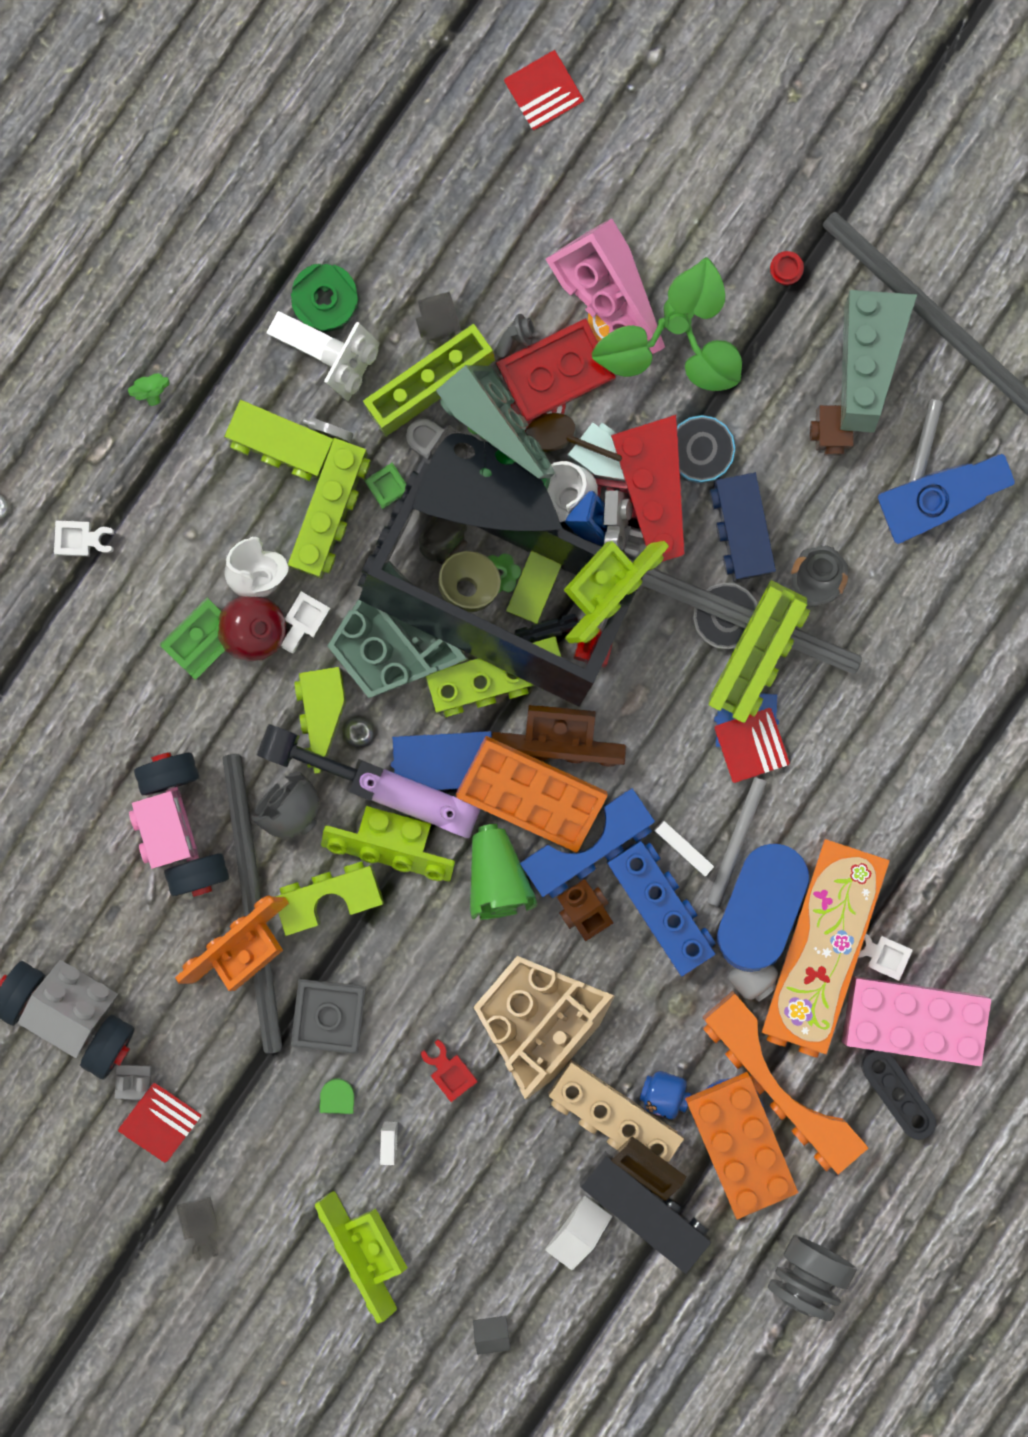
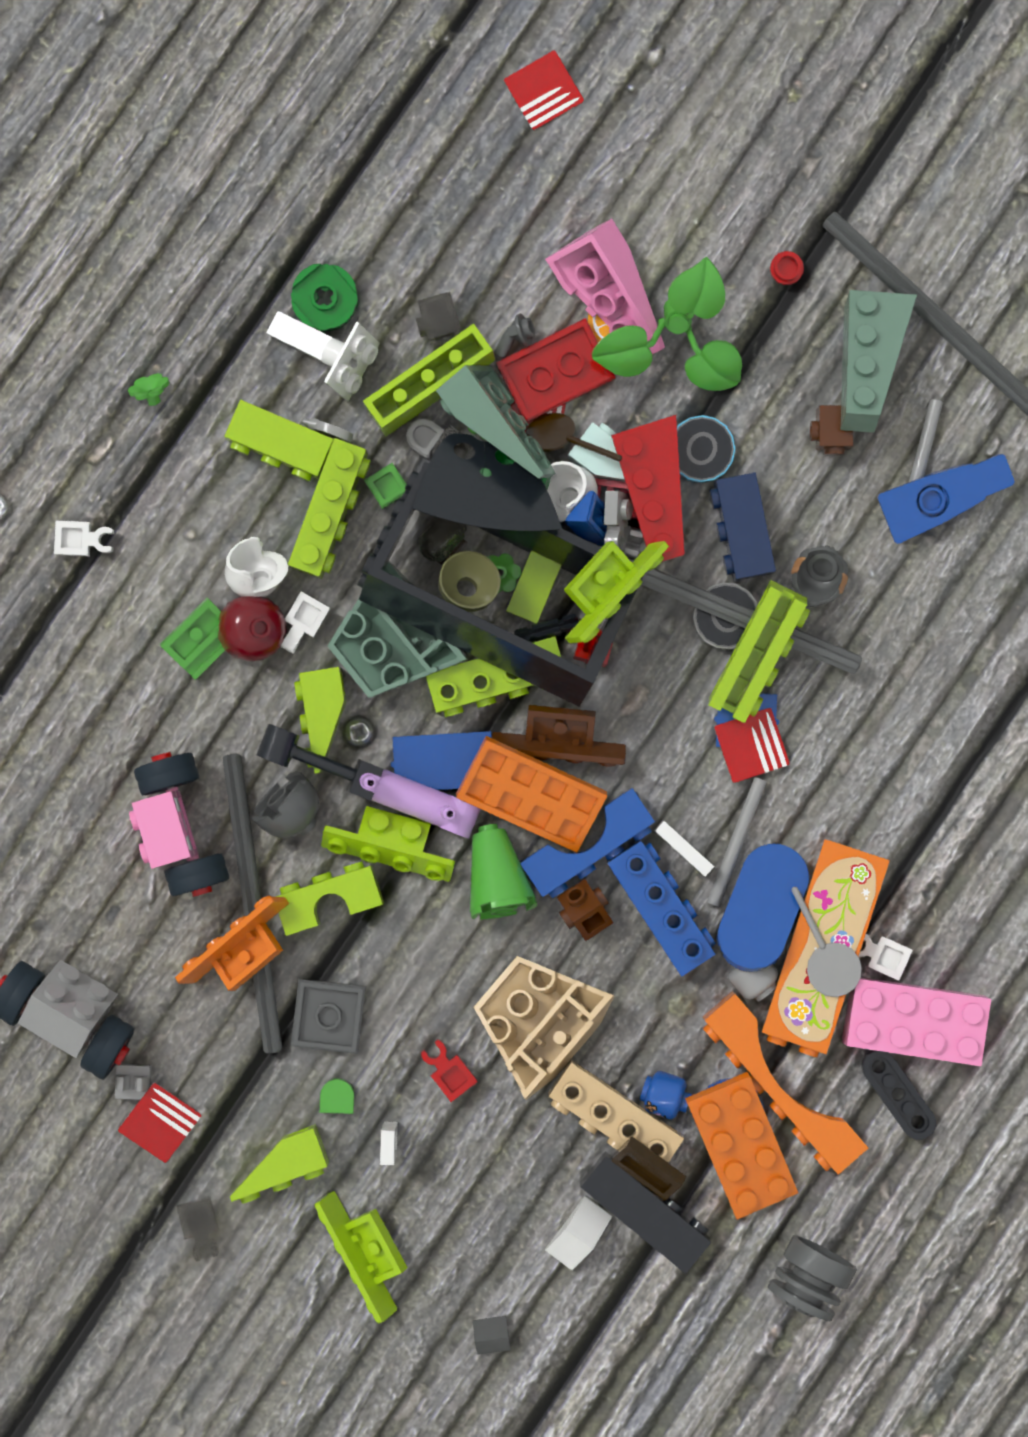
none -> lime slope [230,1124,329,1204]
none -> light grey piece [791,887,862,997]

